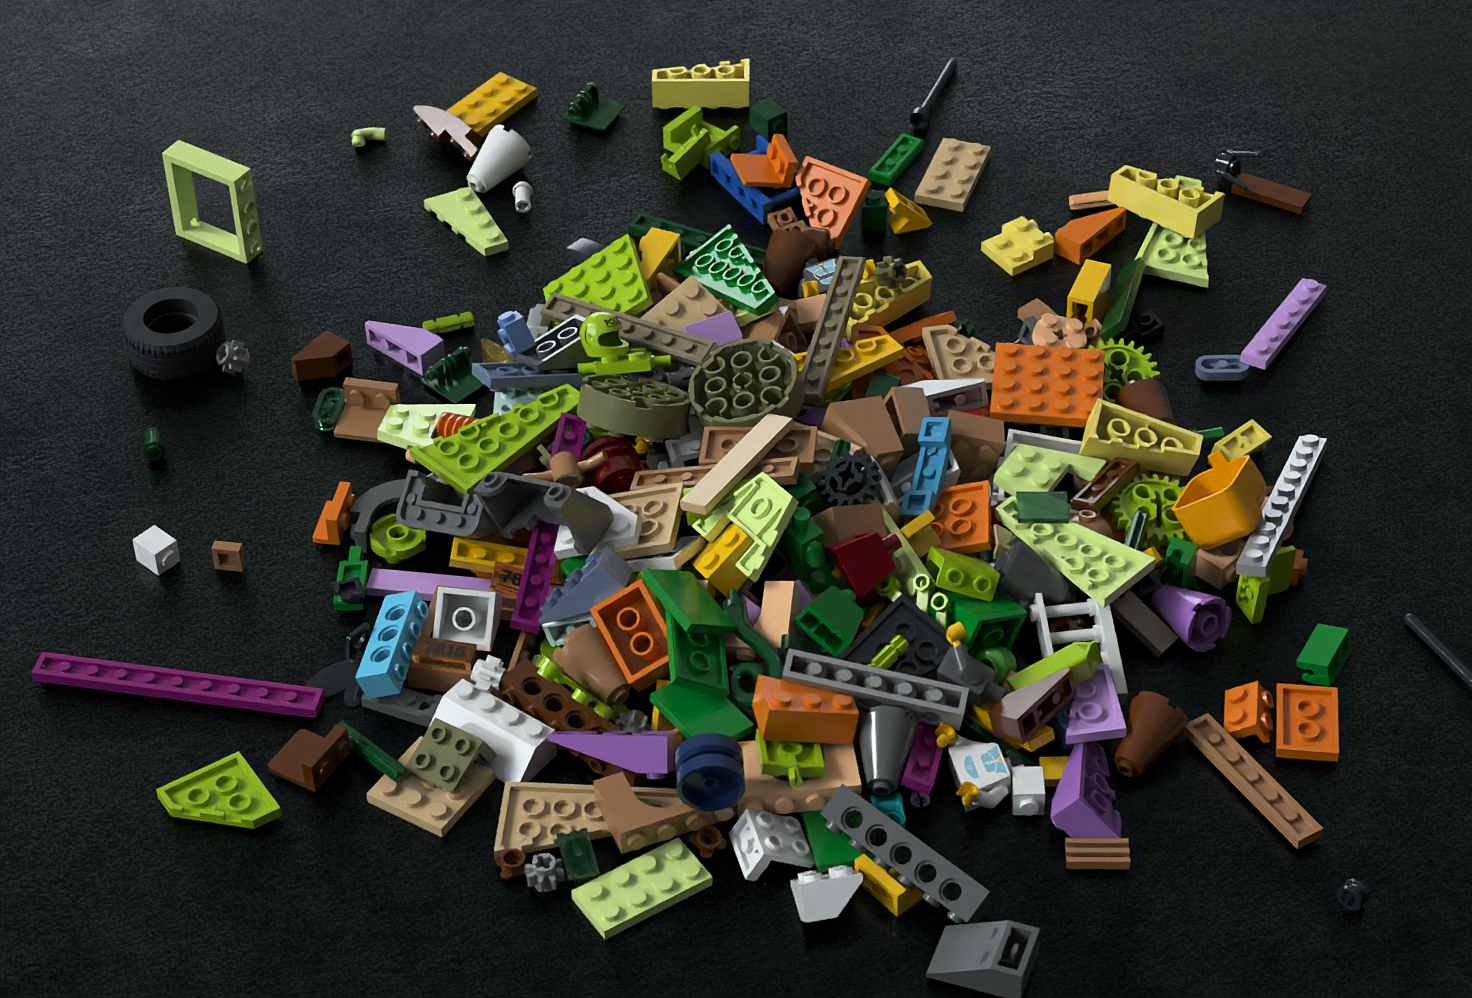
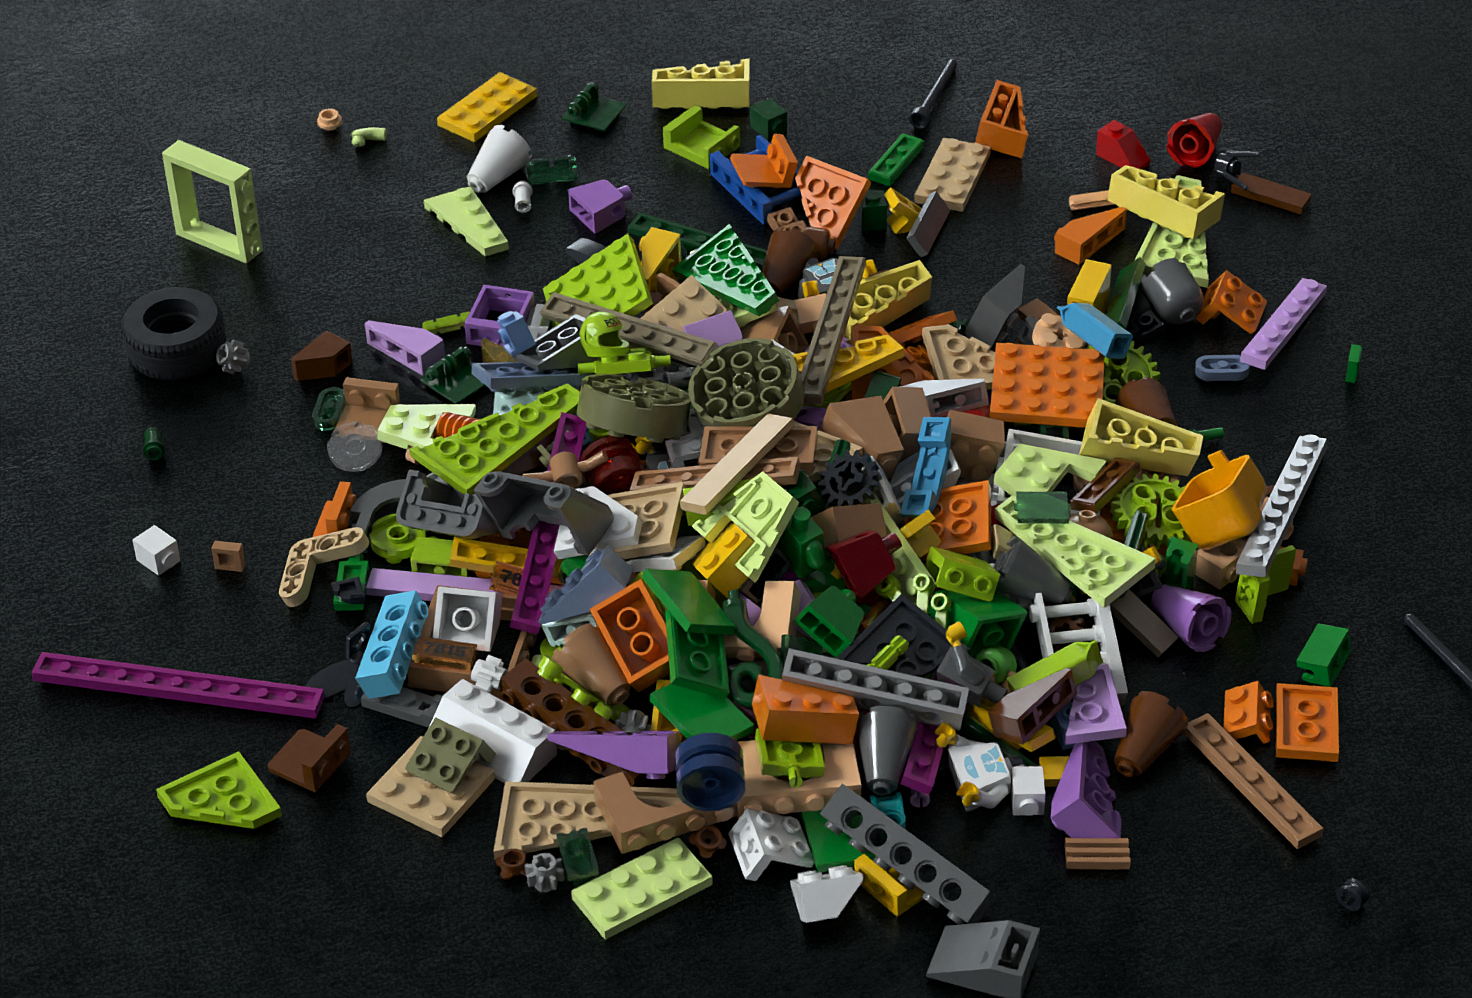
dark green axle [333,721,409,784] -> none
slope [413,105,484,163] -> none
lime hinge [661,125,712,180] -> none
olive gear [875,256,907,289] -> none
light yellow plate [981,216,1054,276] -> none
light yellow hinge [1207,419,1272,467] -> none
none -> tan beam [279,527,369,607]
none -> light nougat plate [317,109,342,131]
none -> clear tile [327,421,383,472]
none -> lime brick [411,536,471,577]
none -> medium lavender window [464,285,535,349]
none -> clear green hinge [526,155,578,184]
none -> medium lavender torso [568,179,632,233]
none -> dark grey tile [907,191,950,257]
none -> dark grey slope [964,264,1025,350]
none -> orange wedge [975,80,1028,158]
none -> dark azure piece [1057,303,1133,359]
none -> red slope [1096,120,1151,170]
none -> dark grey cylinder [1140,258,1204,325]
none -> red cone [1166,113,1222,168]
none -> orange bracket [1195,270,1267,334]
none -> green tile [1345,344,1362,383]

